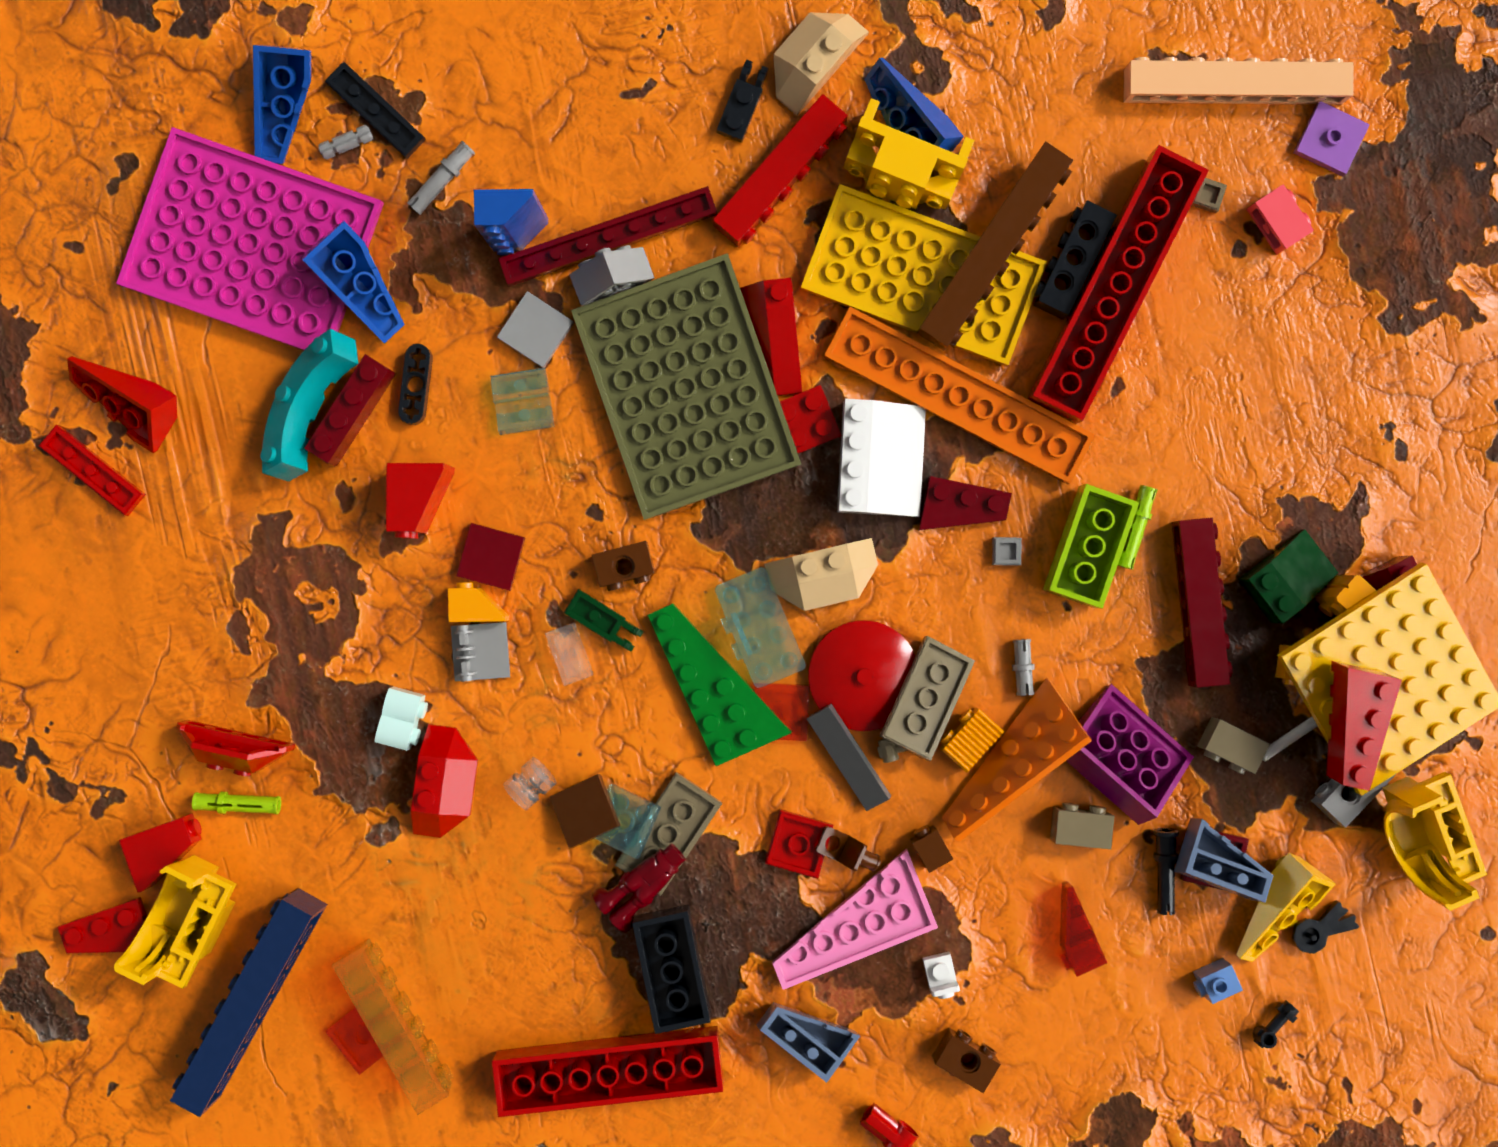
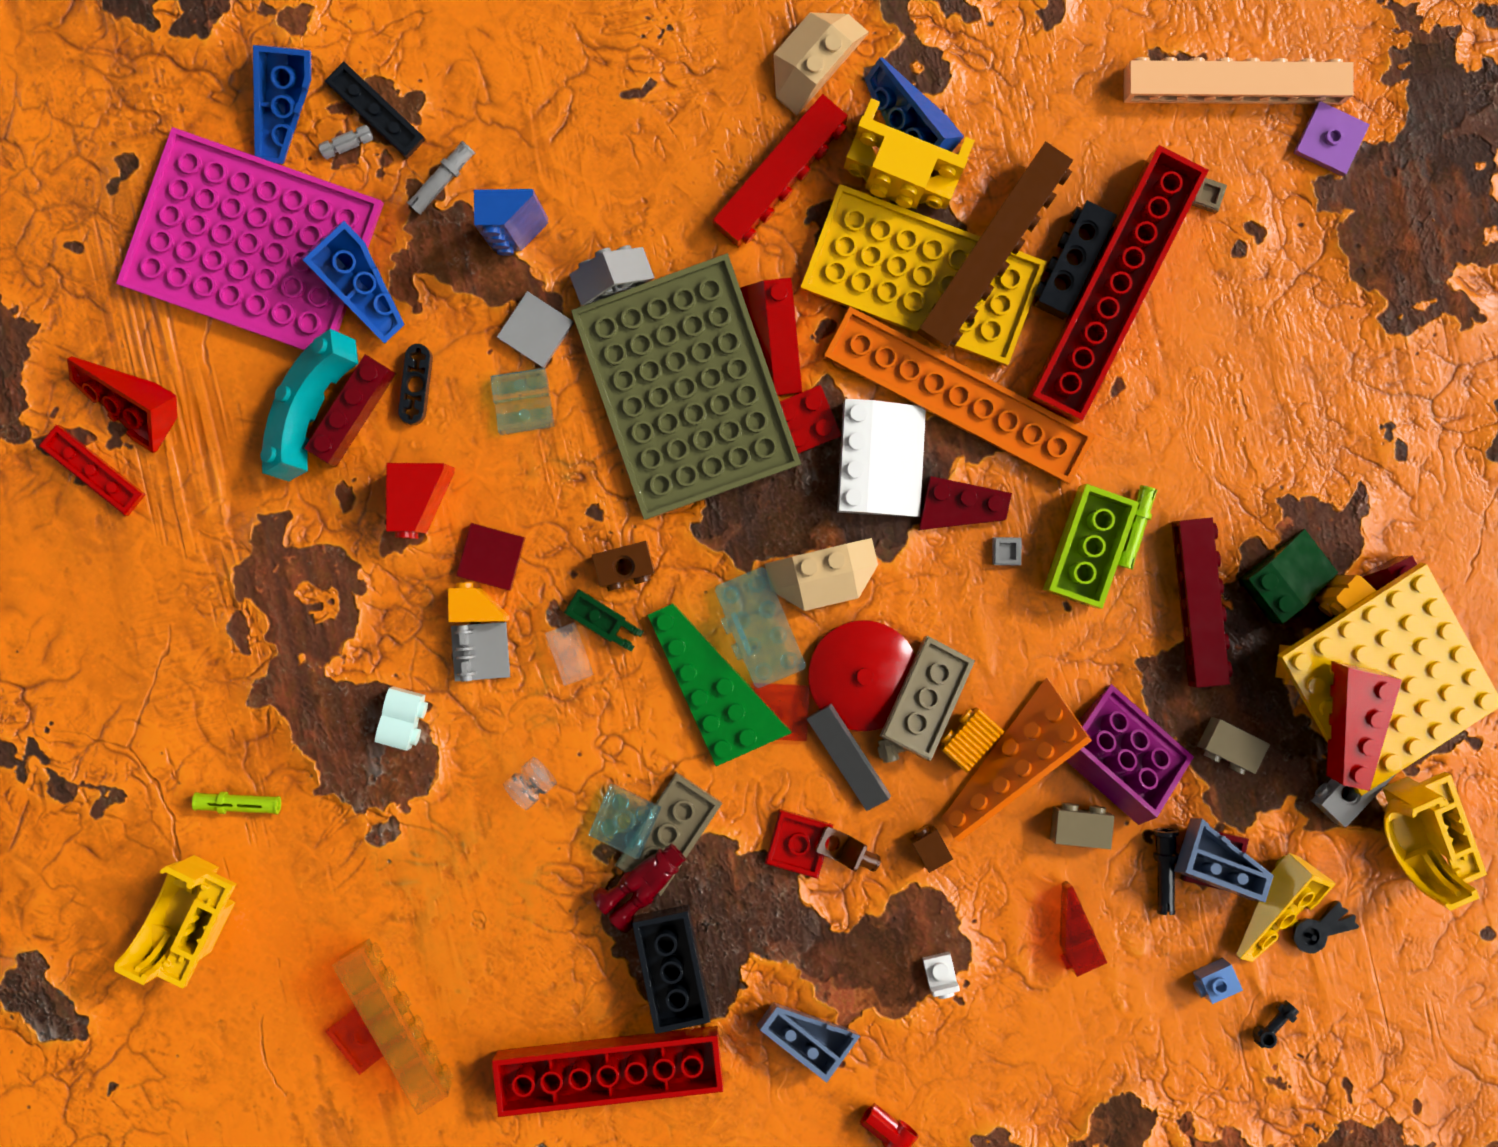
red wing [57,897,147,953] -> none
red slope [119,813,202,893] -> none
dark blue brick [170,888,328,1117] -> none
red wedge [176,720,295,776] -> none
red wedge [411,724,478,838] -> none
dark red plate [498,186,717,287] -> none
reddish brown tile [550,774,621,849] -> none
black hinge [717,60,769,143] -> none
bright pink wing [772,849,938,990] -> none
reddish brown brick [932,1028,1001,1094] -> none
light grey pin [1012,639,1035,696] -> none
coral brick [1246,184,1314,255] -> none
white bar [1263,717,1317,762] -> none

